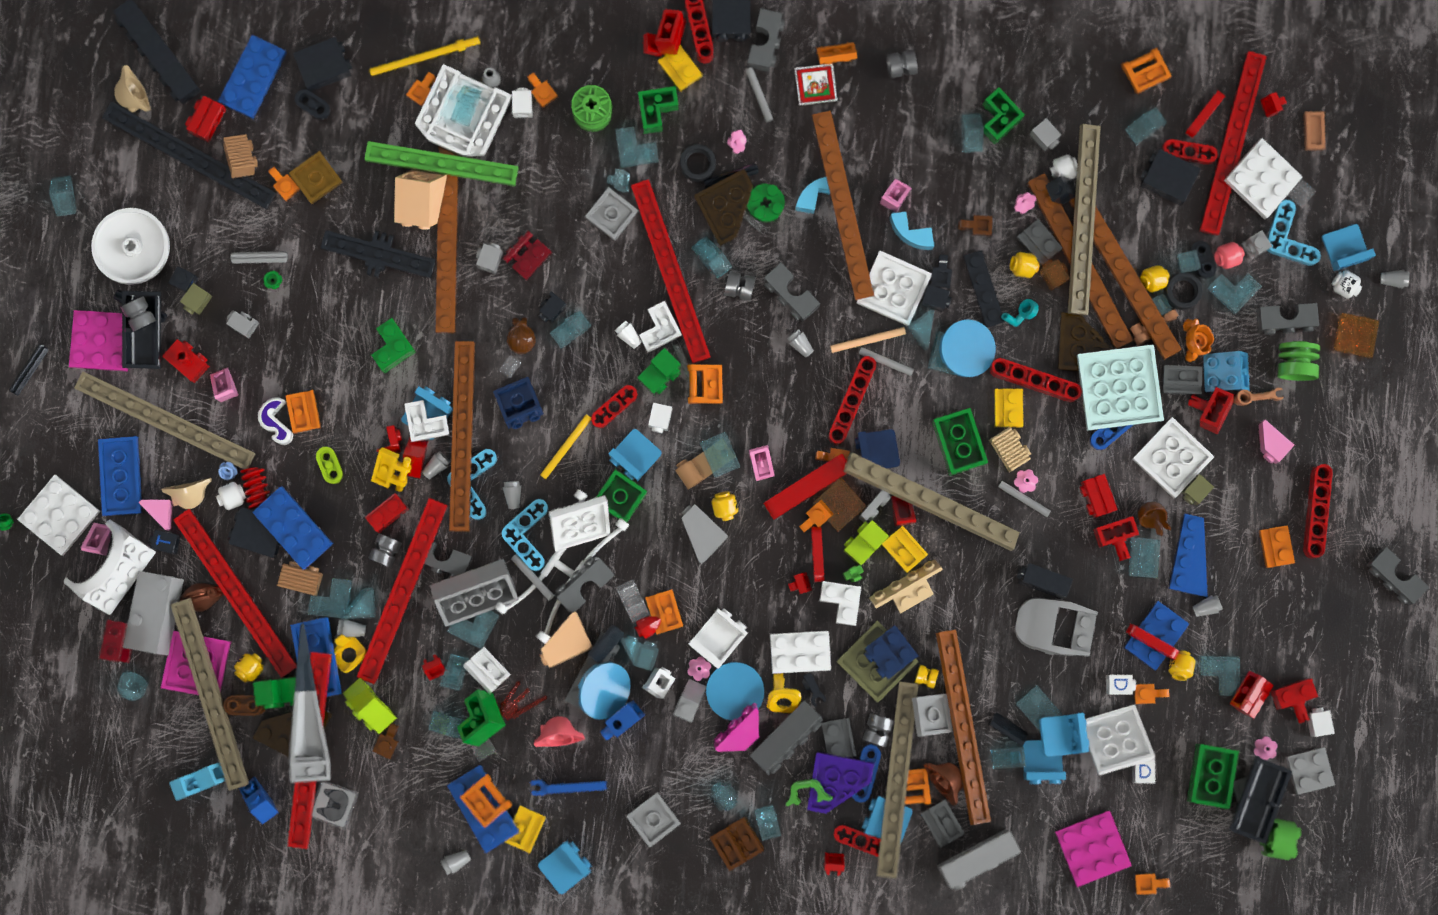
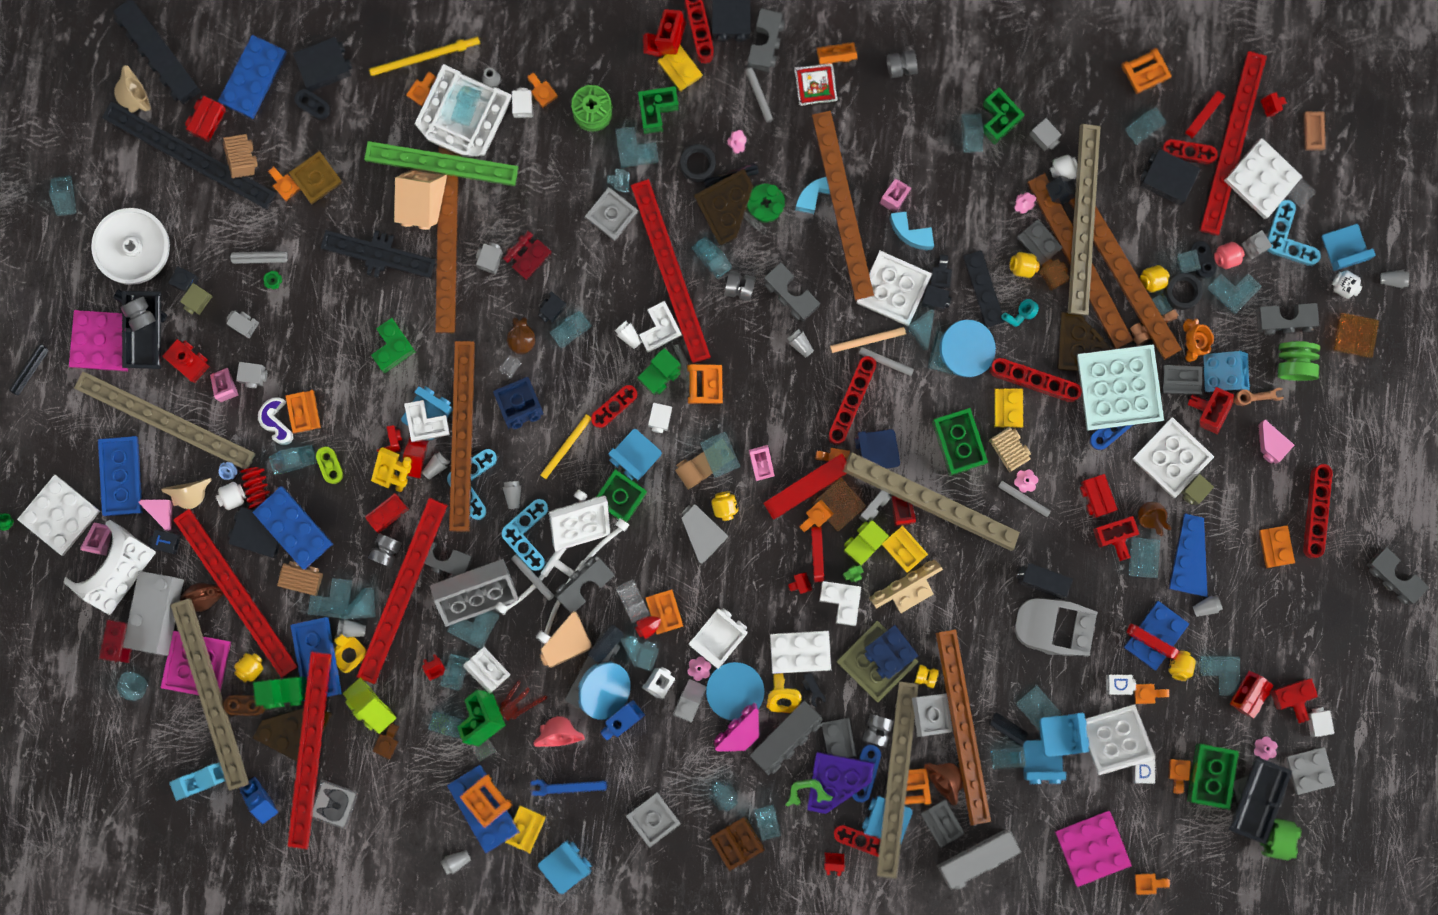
light grey plate [288,623,330,782] -> none
reddish brown plate [958,215,992,236] -> none
none -> light grey brick [236,362,267,389]
none -> clear light blue slope [269,445,318,475]
none -> orange plate [1168,759,1191,794]

